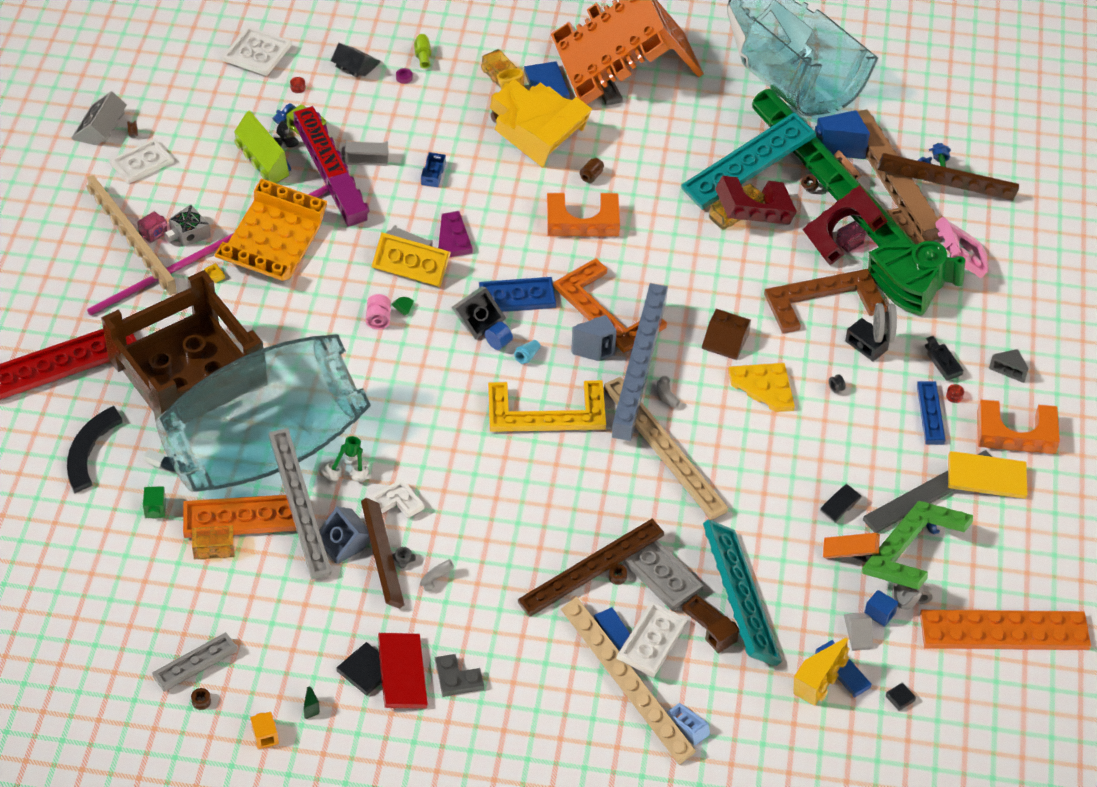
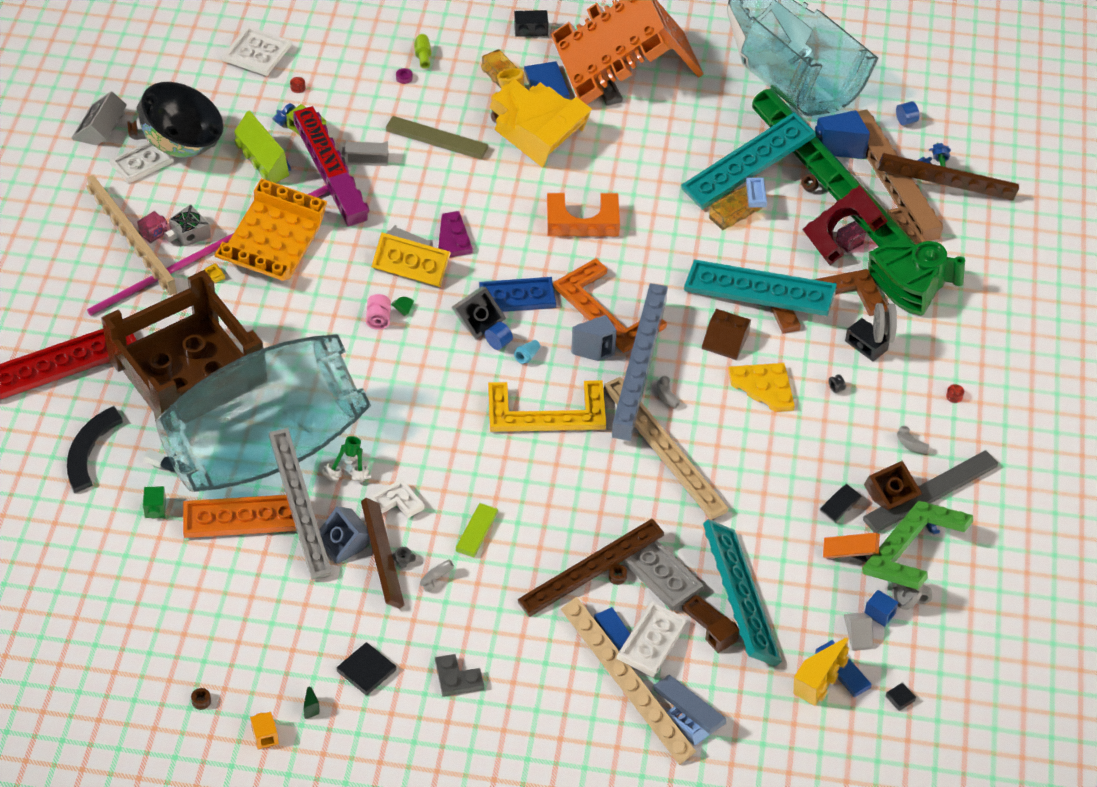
light grey plate [152,632,237,692] -> none
clear yellow brick [192,525,235,560] -> none
black plant [274,121,299,148] -> none
black slope [331,42,381,77] -> none
red tile [378,633,428,709] -> none
blue piece [421,152,446,188] -> none
reddish brown brick [580,158,604,183] -> none
dark red arch [715,176,797,225] -> none
nougat tile [834,151,862,180] -> none
blue tile [916,381,946,445] -> none
orange plate [920,609,1091,650] -> none
black plate [924,336,964,381] -> none
bright pink slope [935,217,988,278] -> none
yellow tile [948,451,1027,499] -> none
orange arch [977,399,1060,454] -> none
dark grey slope [989,349,1029,383] -> none
none -> black piece [136,82,224,158]
none -> olive tile [386,116,488,160]
none -> lime tile [456,503,498,558]
none -> black brick [514,10,548,37]
none -> sand blue tile [653,674,726,735]
none -> teal plate [684,259,837,316]
none -> light blue tile [746,178,767,207]
none -> reddish brown slope [864,460,922,511]
none -> blue piece [896,101,920,126]
none -> light grey arm [897,426,929,454]

